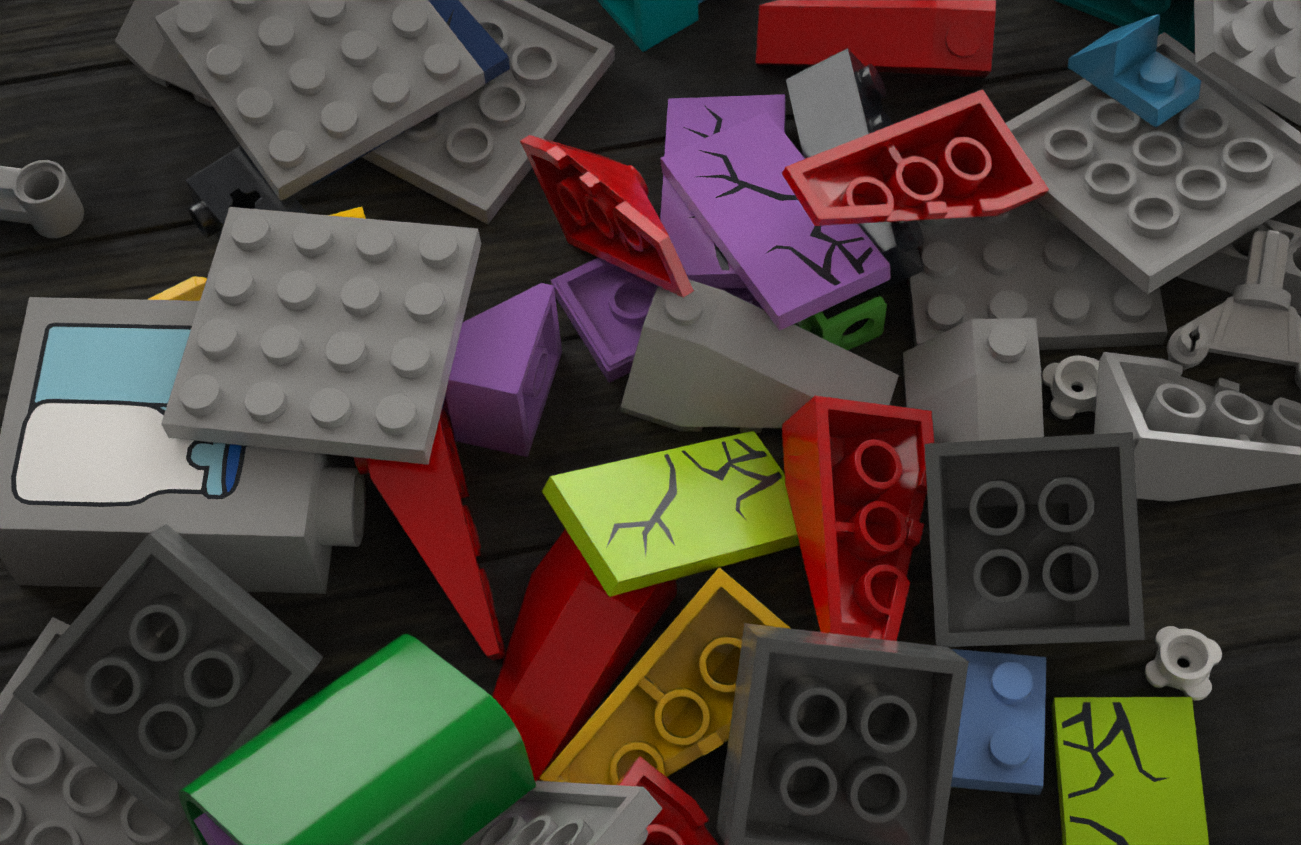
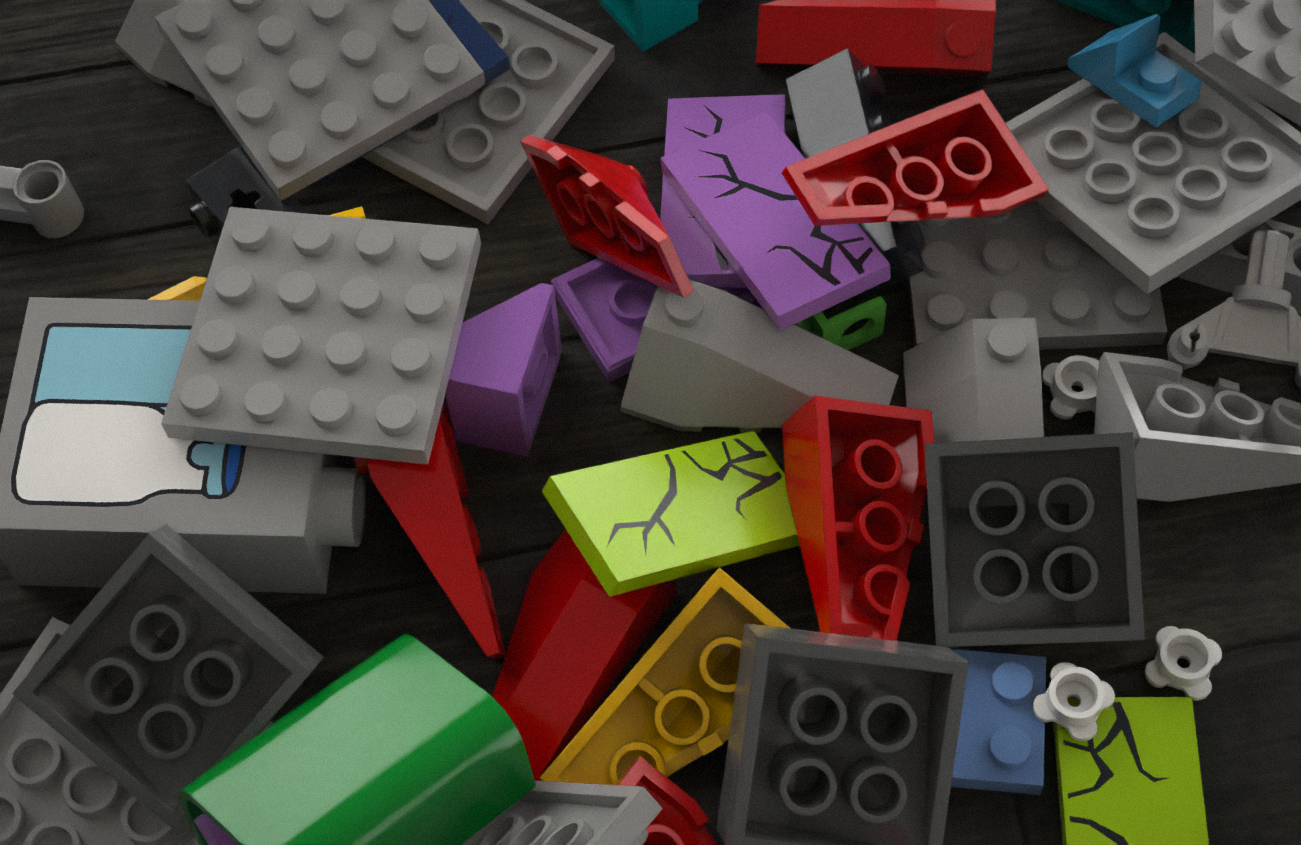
none -> white plate [1033,662,1115,741]

